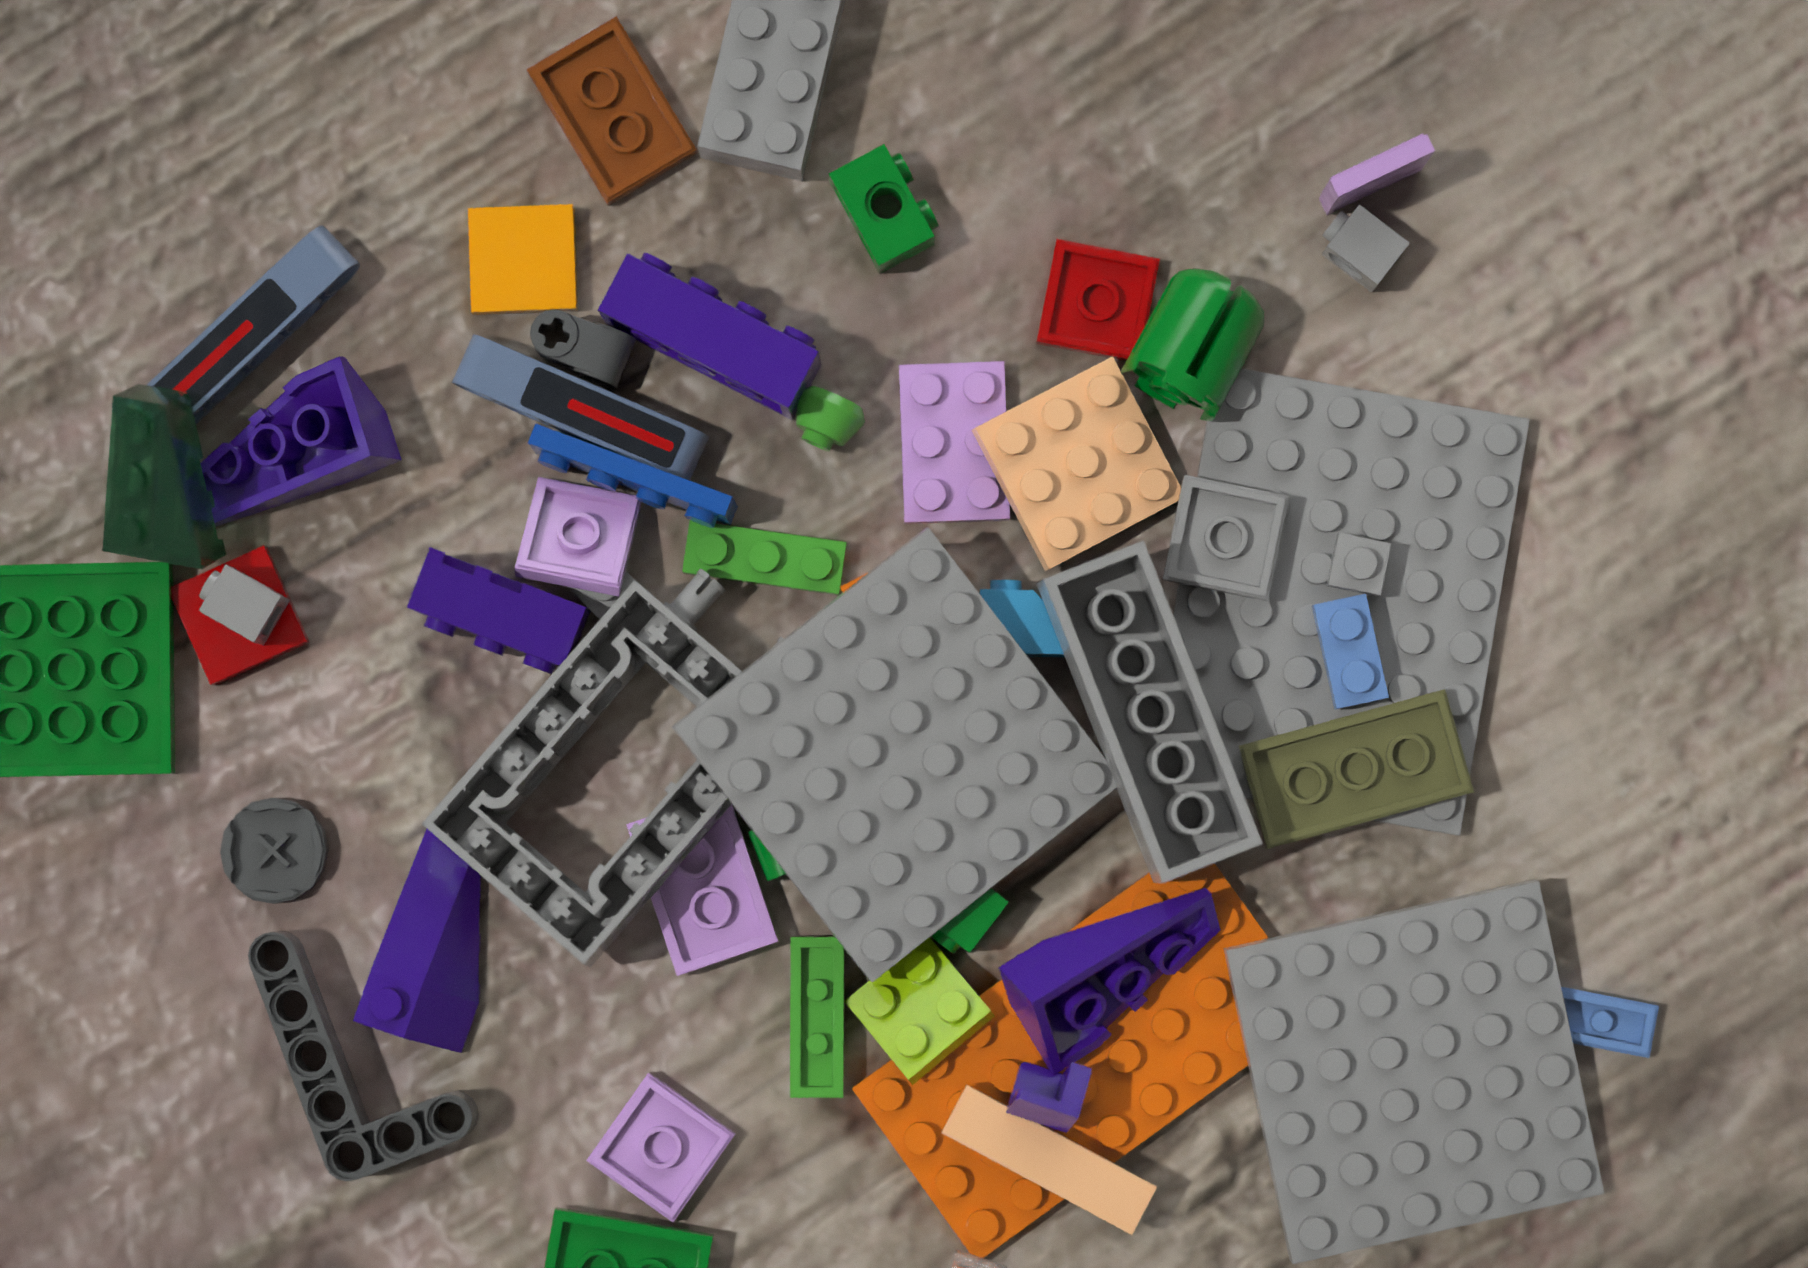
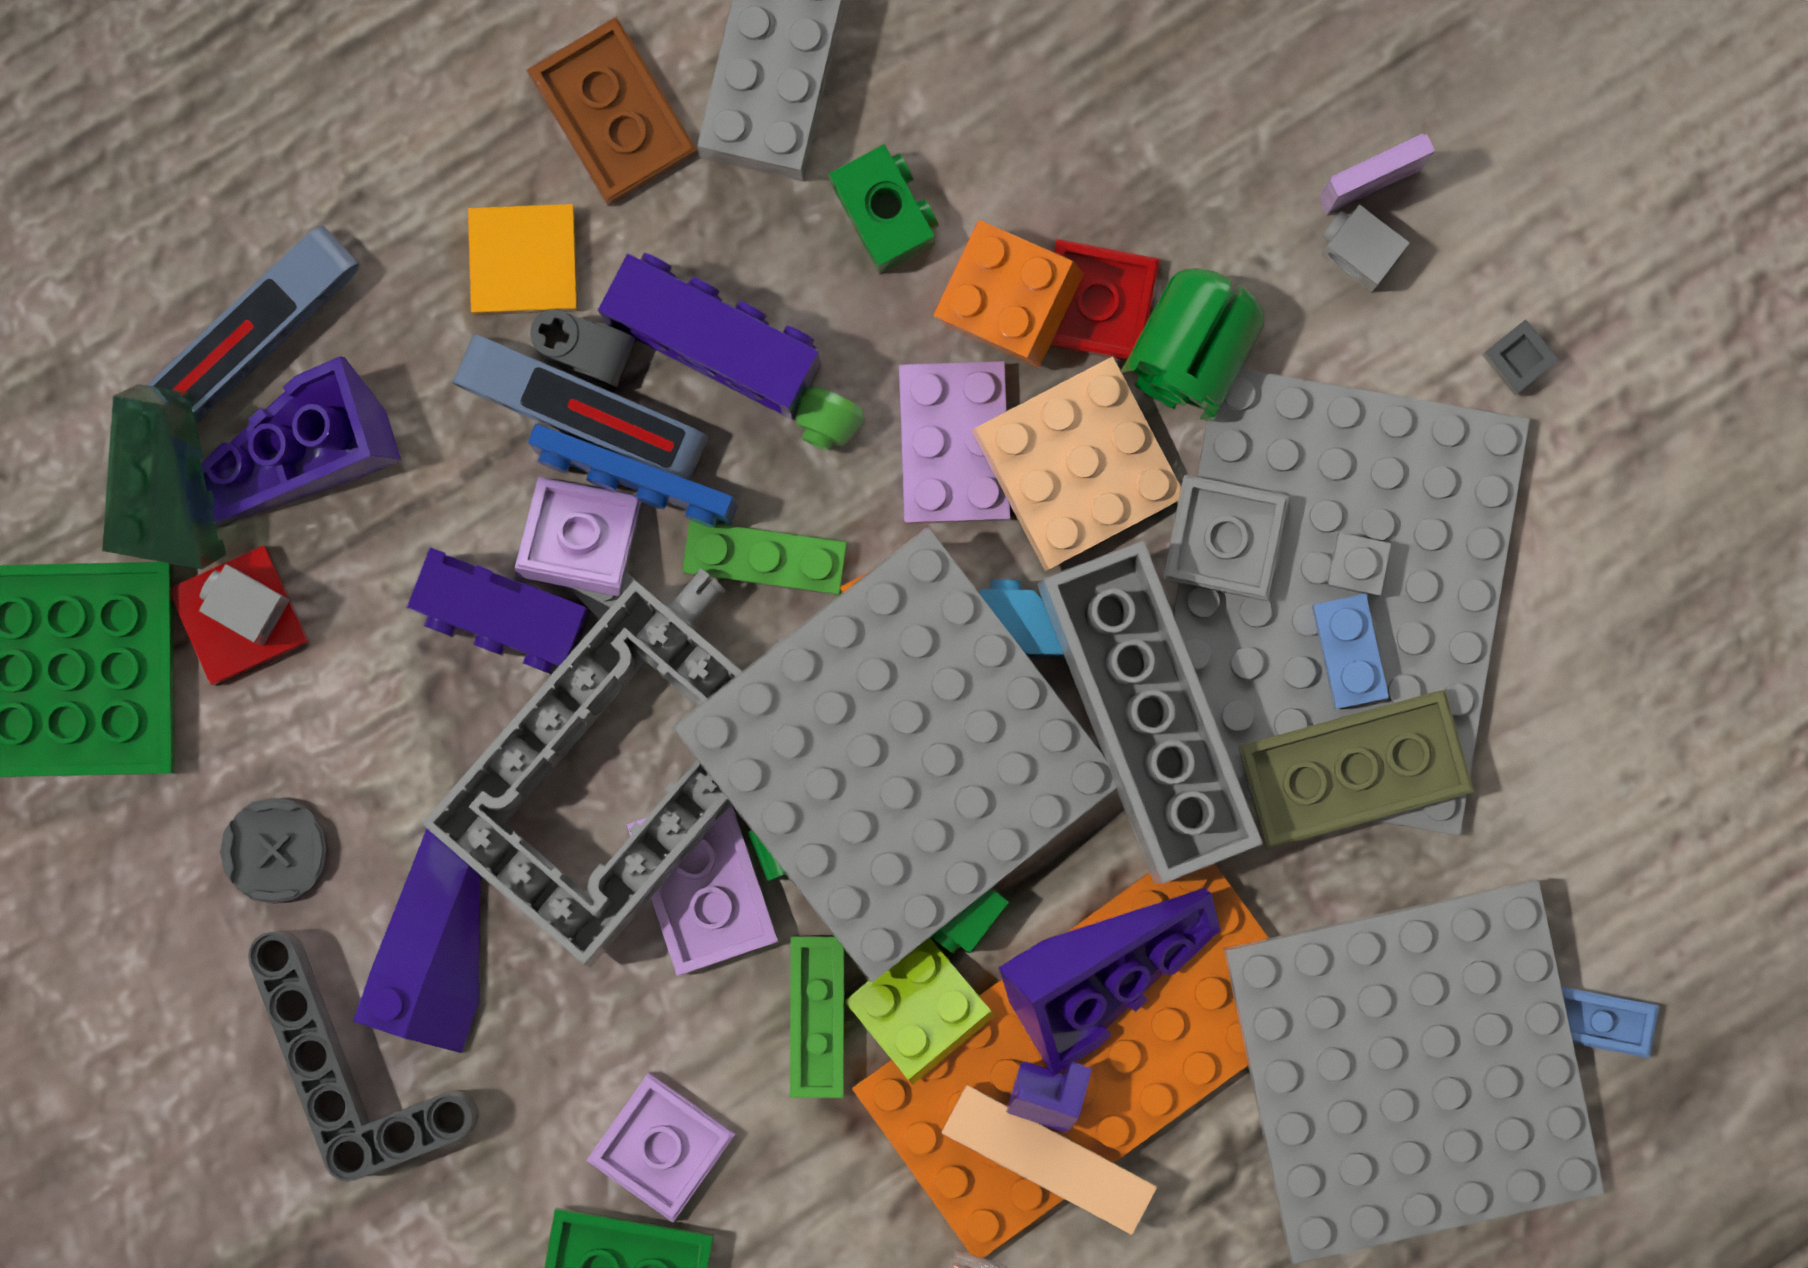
none -> orange brick [933,219,1084,369]
none -> dark grey plate [1482,320,1559,395]

